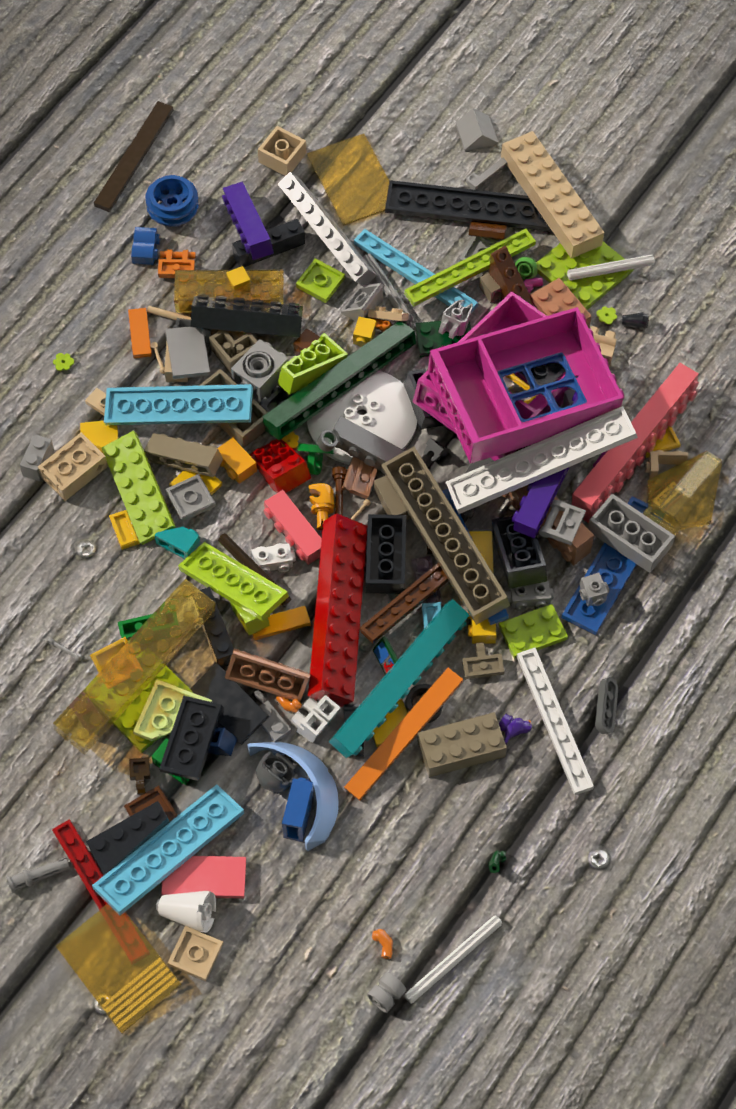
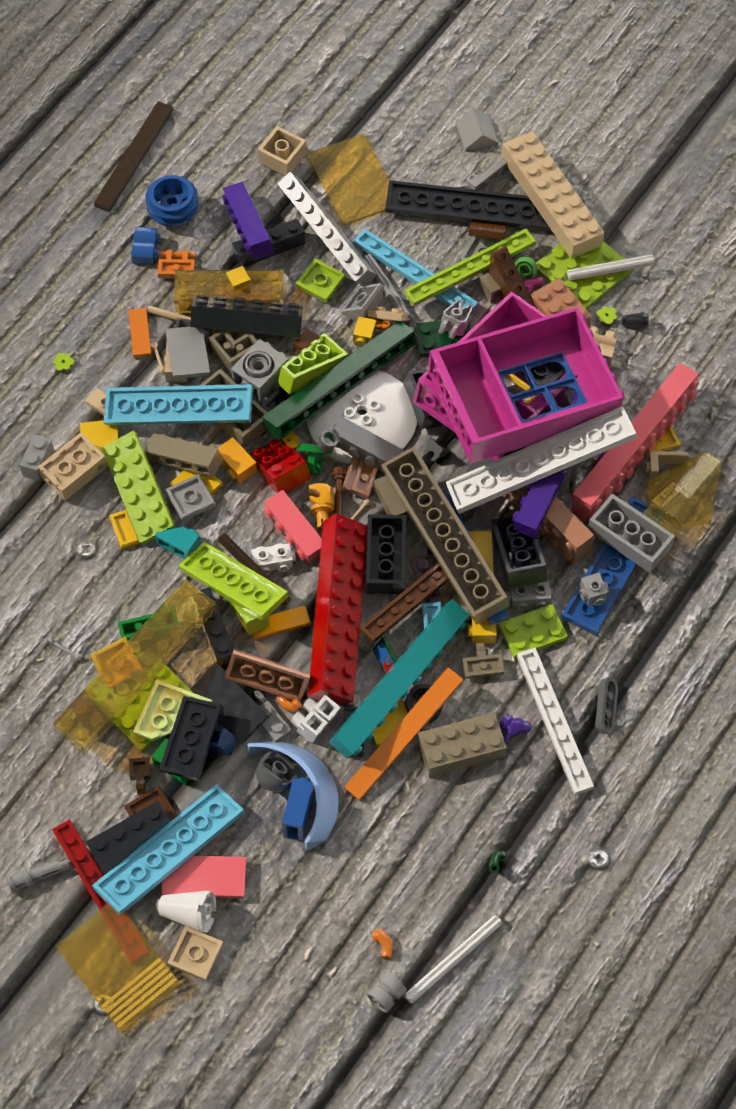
light grey plate [539,500,586,545] -> none

